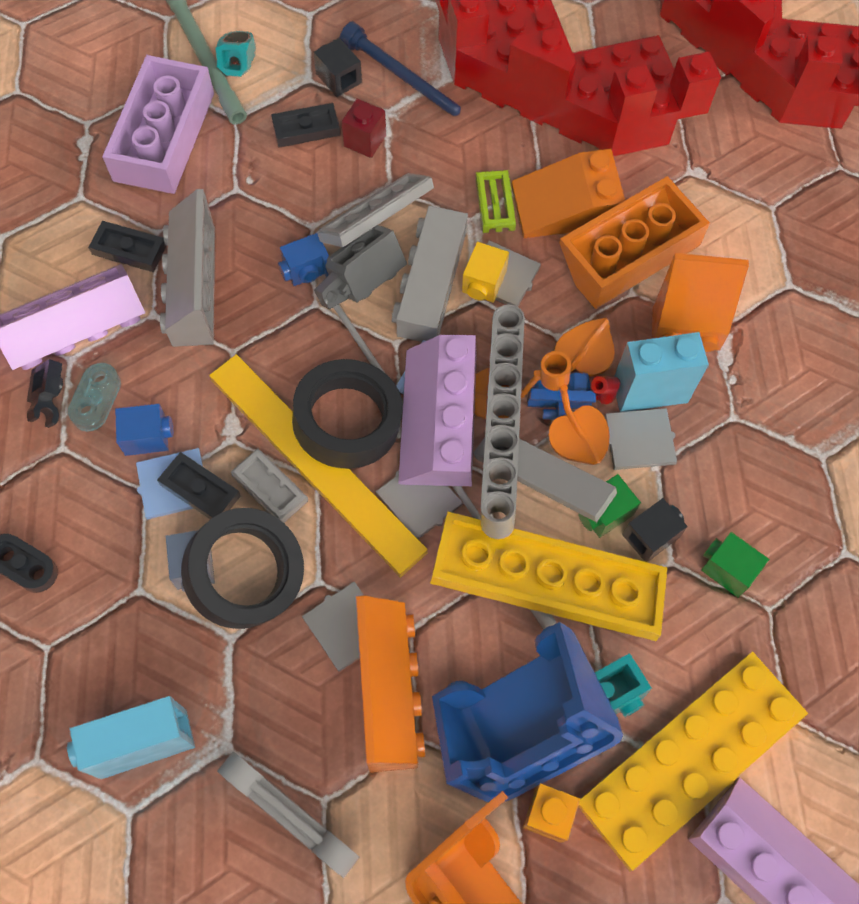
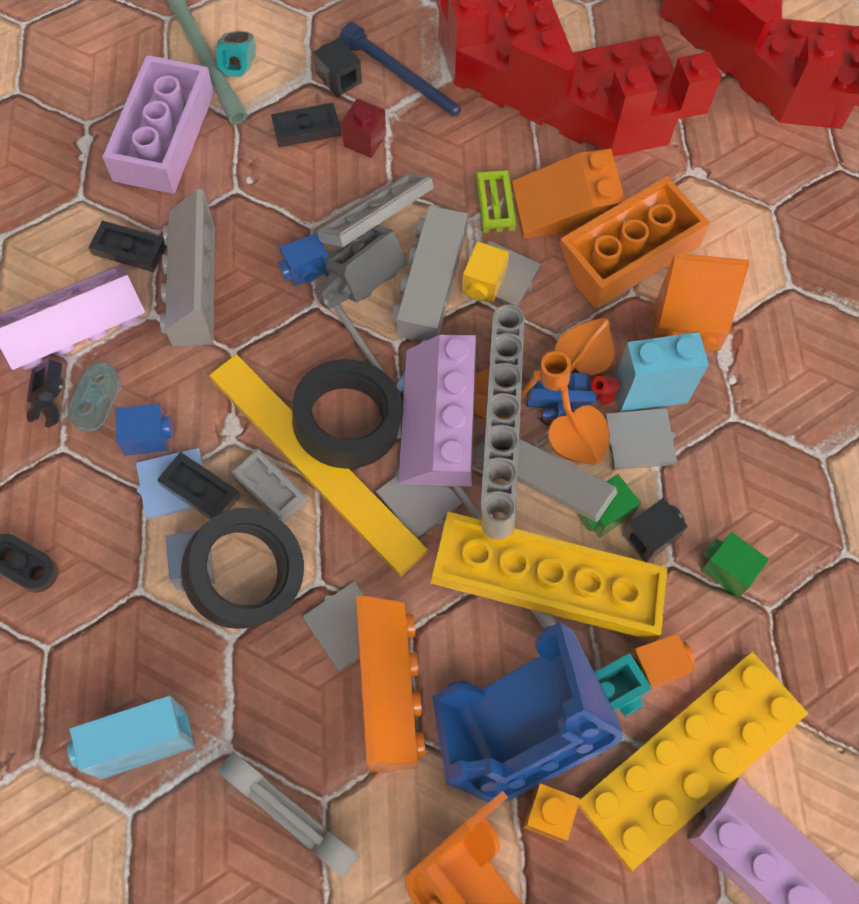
none -> orange brick [631,633,695,691]

